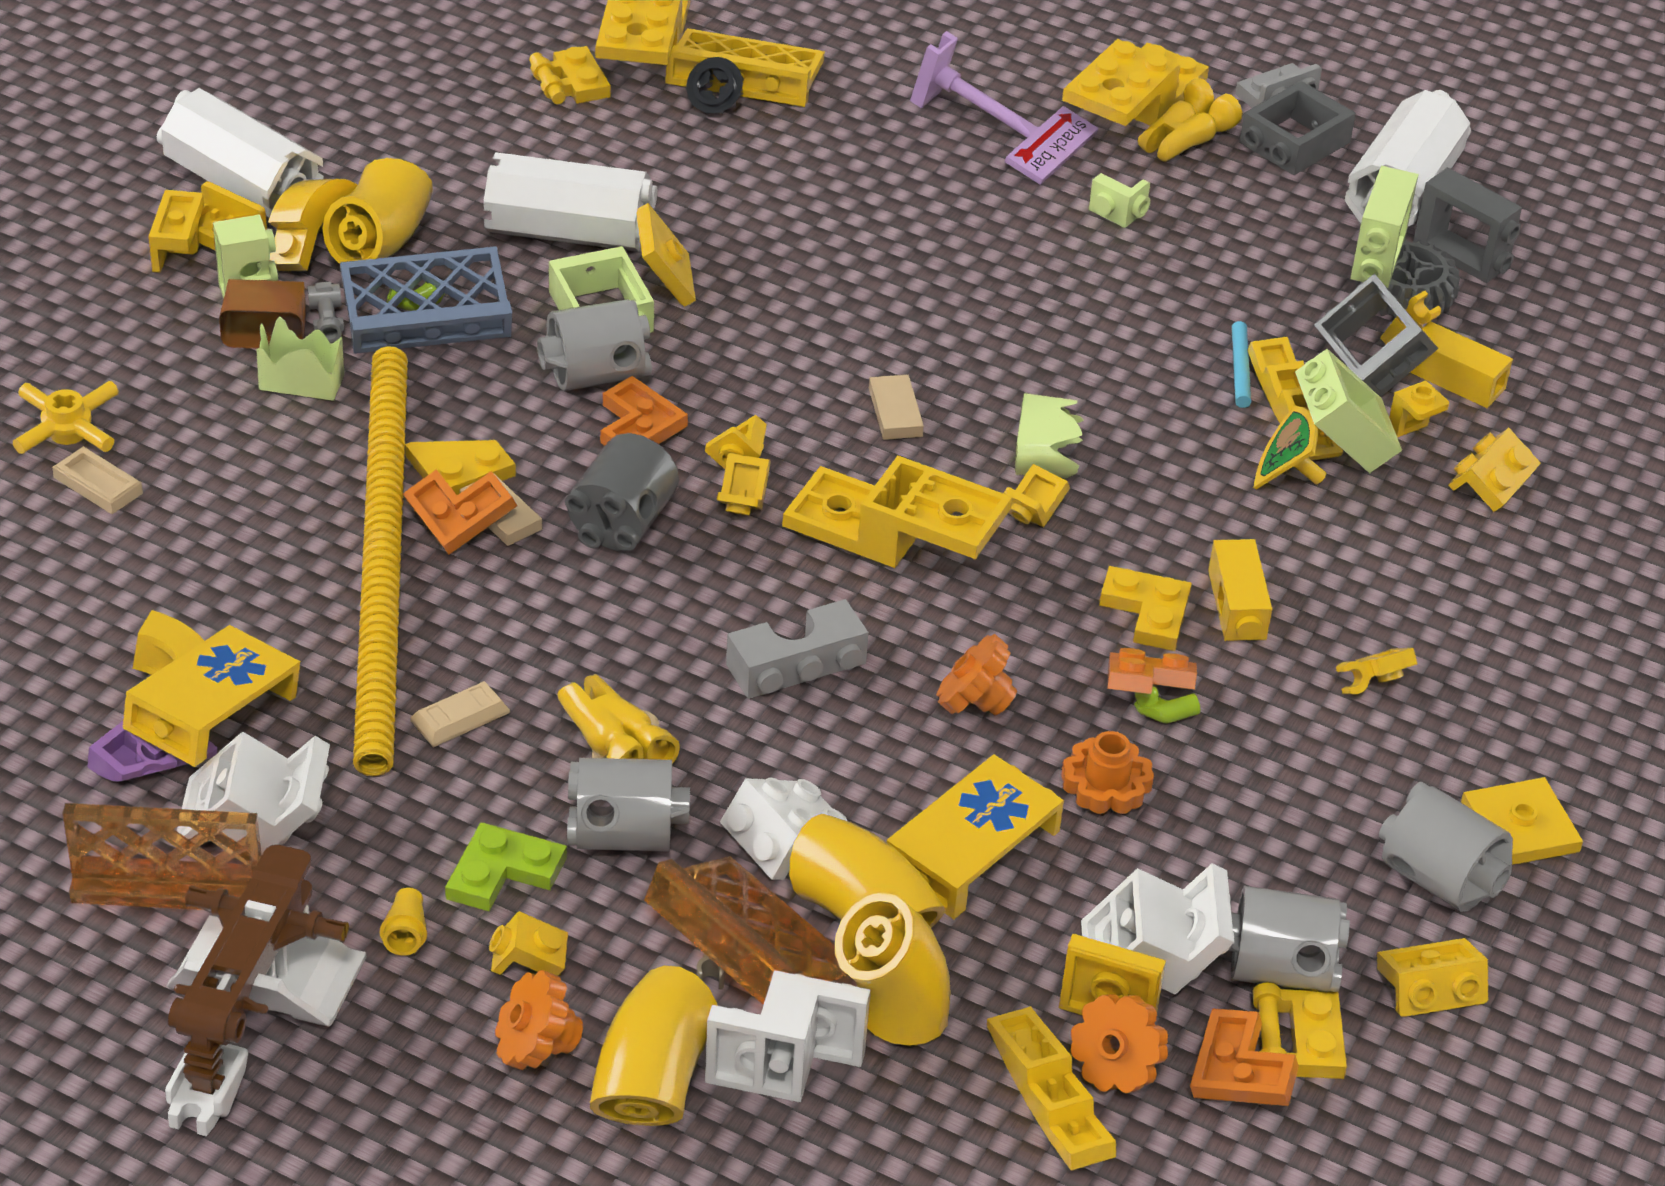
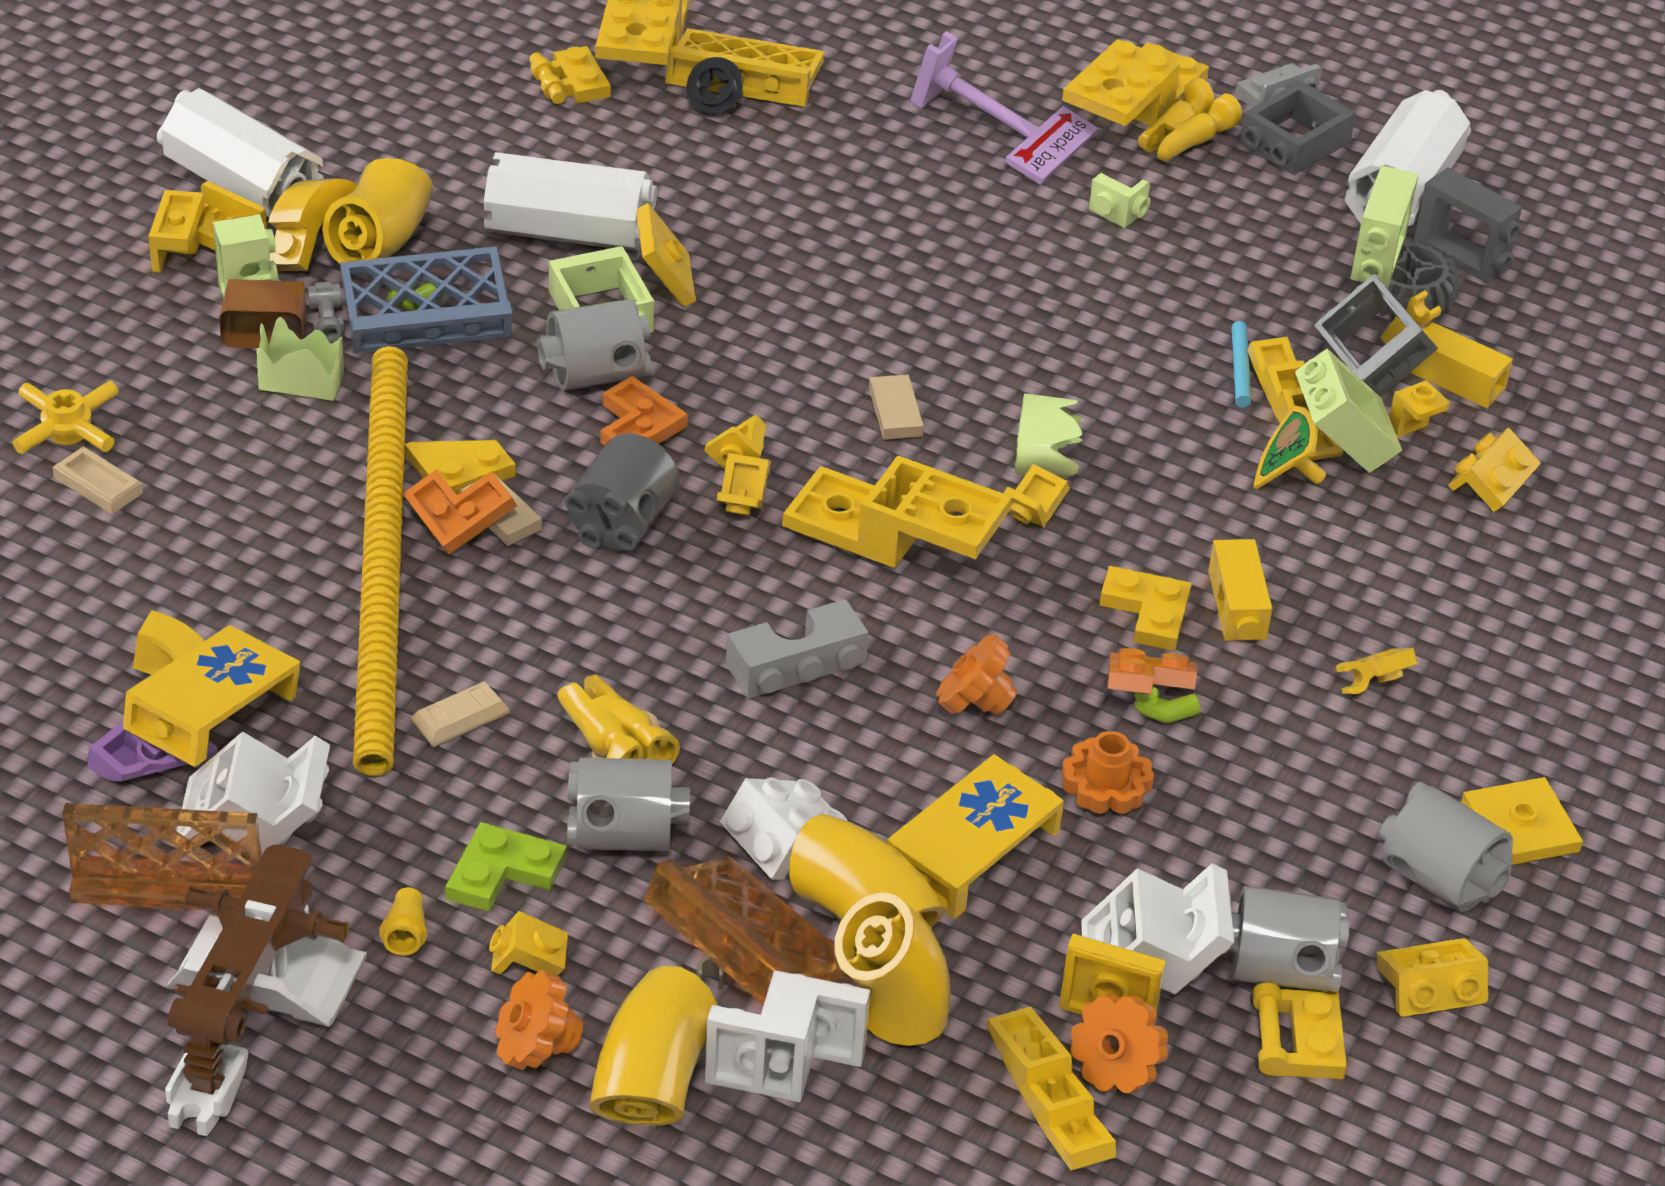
orange plate [1190,1008,1299,1106] -> none

